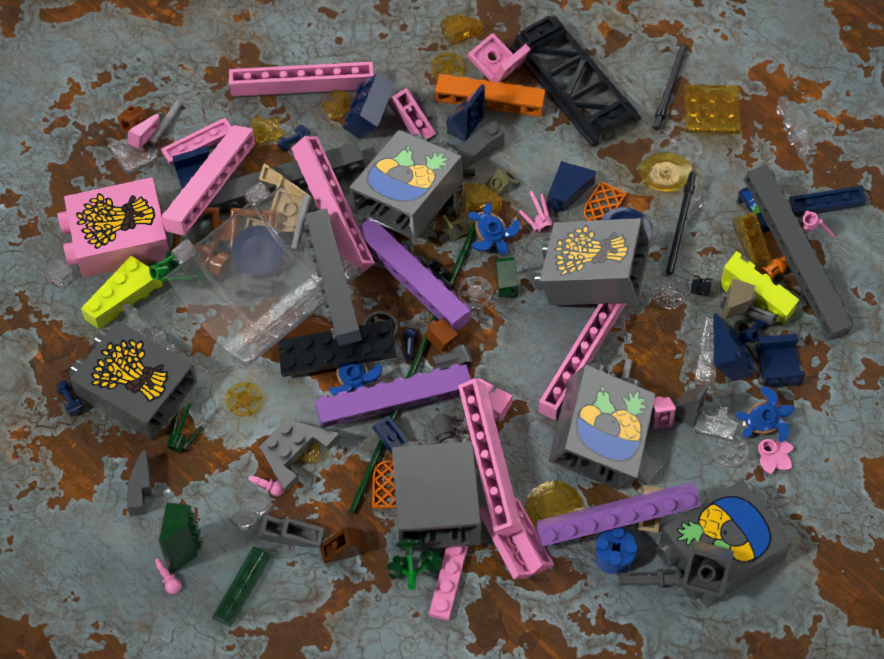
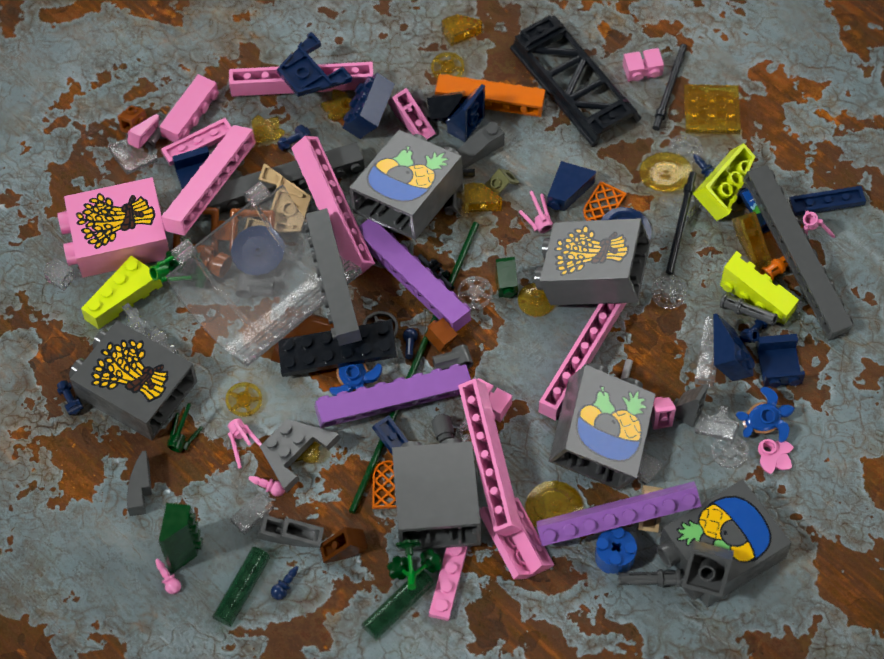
light grey bar [291,195,310,251] -> none
olive bracket [441,215,469,242] -> none
bright pink bracket [467,33,530,82] -> none
blue animal [468,203,520,256] -> none
black wheel [690,275,713,297] -> none
dark tan slope [722,279,756,319] -> none
clear slope [776,95,813,165] -> none
none -> bright pink brick [159,74,219,142]
none -> bright pink plant [228,418,262,469]
none -> dark blue bar [271,565,299,600]
none -> dark blue wing [277,32,352,97]
none -> clear green brick [361,570,434,640]
none -> black slope [427,91,466,122]
none -> clear yellow dish [518,283,555,317]
none -> bright pink piece [623,48,664,82]
none -> neon yellow wedge [693,143,756,221]
none -> dark blue bar [693,154,714,179]

